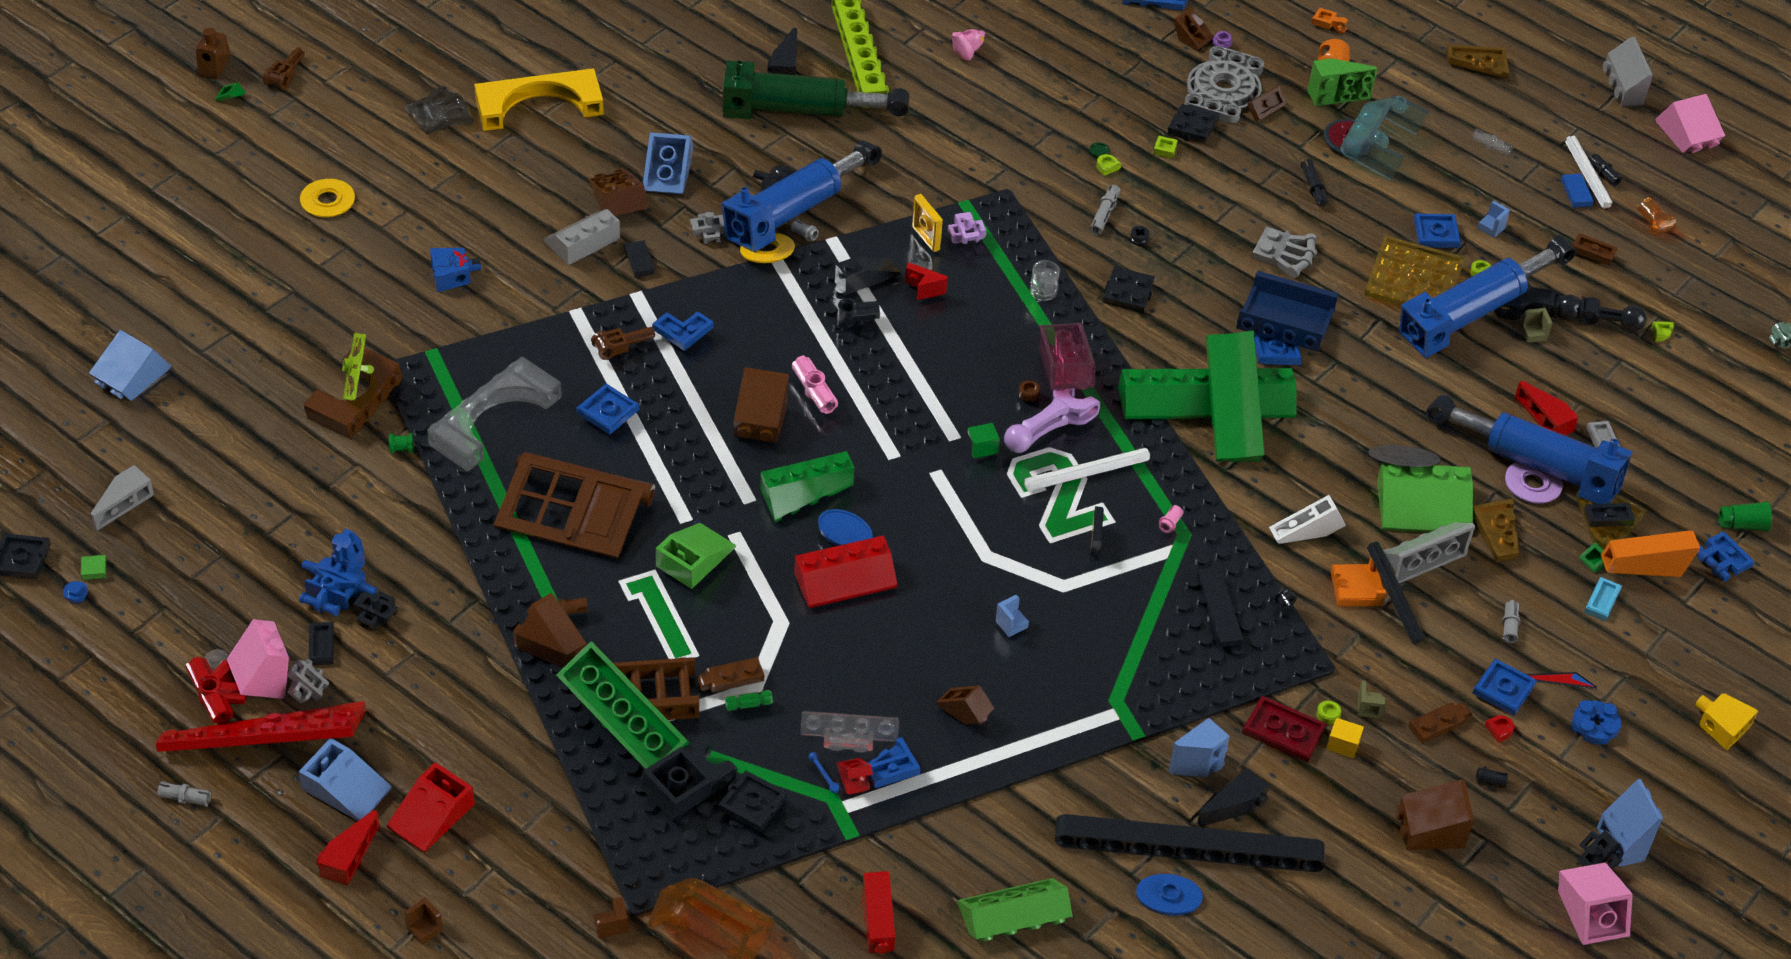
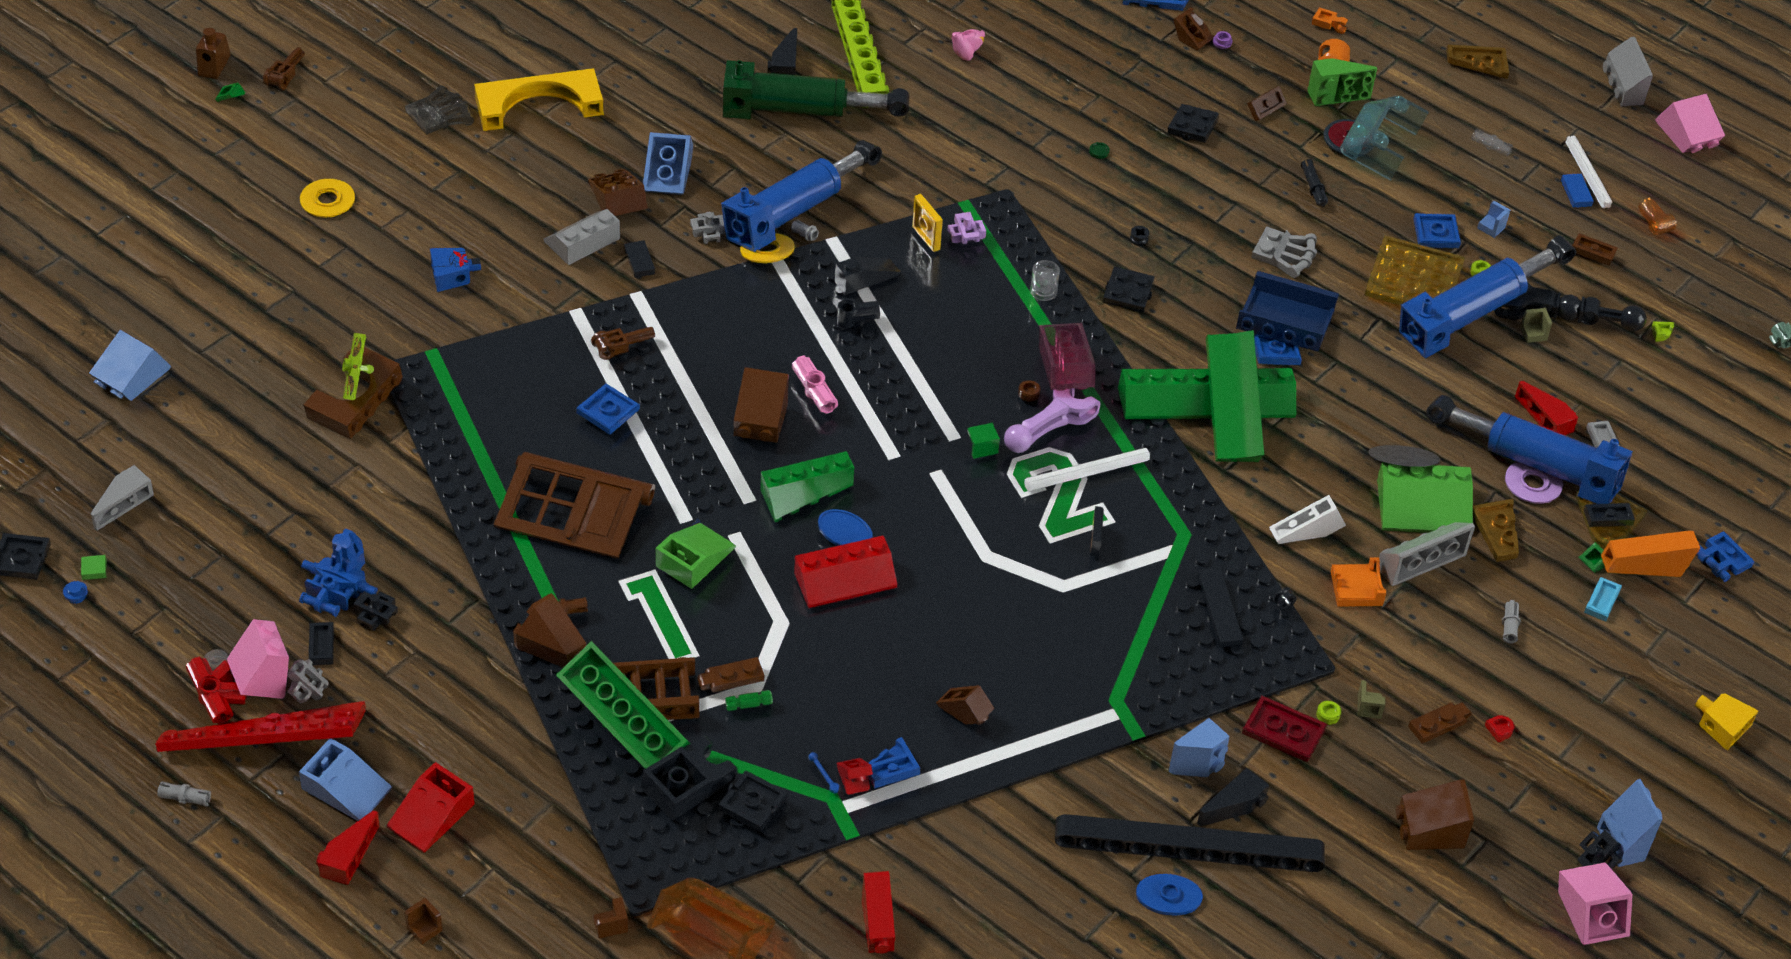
green bush [389,433,414,453] -> none
clear arch [427,357,562,472] -> none
blue plate [652,311,714,351] -> none
black piece [753,165,796,191] -> none
clear bracket [801,711,899,752] -> none
red slope [905,262,948,300] -> none
bright green slope [957,878,1073,941] -> none
medium blue panel [996,595,1029,637] -> none
light grey pin [1089,185,1121,236] -> none
lime tile [1096,154,1121,176] -> none
lime tile [1153,136,1178,159] -> none
bright pink pin [1159,505,1183,533] -> none
light grey piece [1185,46,1264,124] -> none
yellow panel [1326,718,1364,759] -> none
black axle [1367,541,1425,644] -> none
blue plate [1472,658,1537,716] -> none
black pin [1475,766,1508,788] -> none
sticker [1526,672,1597,689] -> none
blue plate [1572,700,1621,744] -> none
black axle [1589,153,1622,187] -> none
green plant [1719,501,1772,532] -> none

